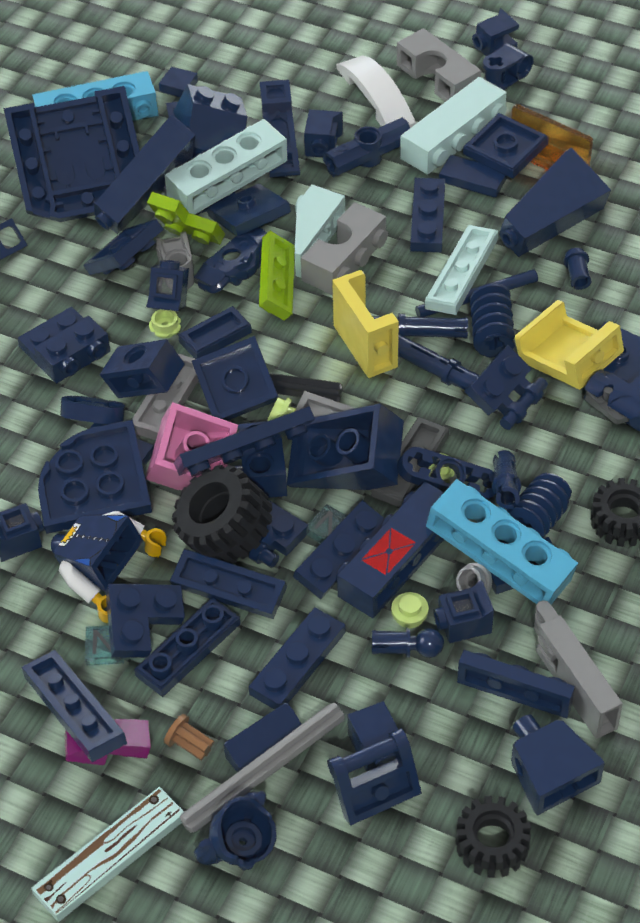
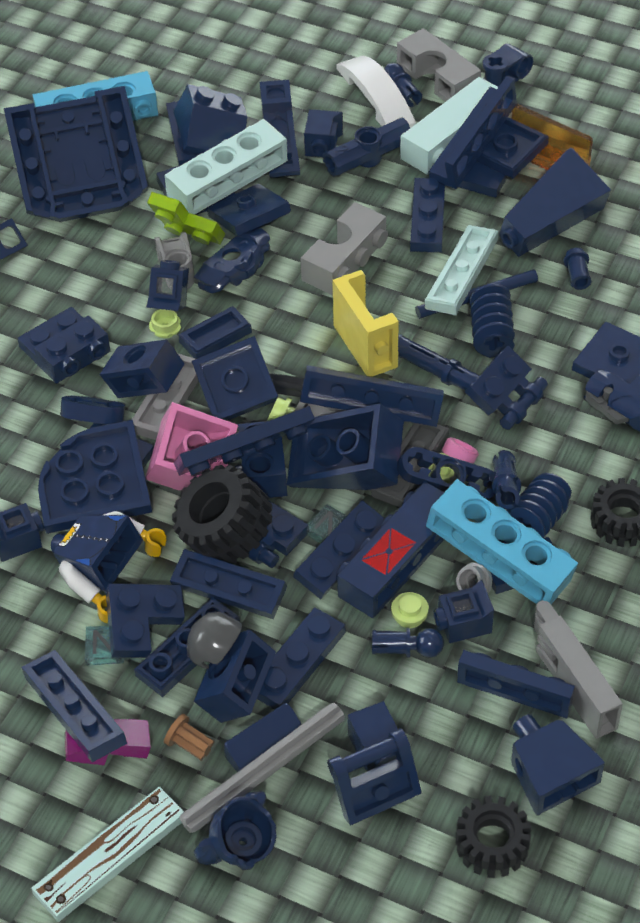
dark blue plate [83,219,164,275] -> none
dark blue slope [94,114,196,235] -> none
dark blue tile [159,66,198,97] -> none
lime plate [259,231,295,321] -> none
light aqua slope [295,185,345,278] -> none
dark blue pin [372,313,468,339] -> none
dark blue window [472,8,519,56] -> none
light yellow panel [515,300,624,390] -> none
none -> dark grey hair [187,612,242,669]
none -> dark blue brick [194,629,276,723]
none -> dark blue fence [300,365,444,427]
none -> dark blue pin [384,63,422,107]
none -> dark blue fence [429,76,517,189]
none -> bright pink tile [442,438,479,464]

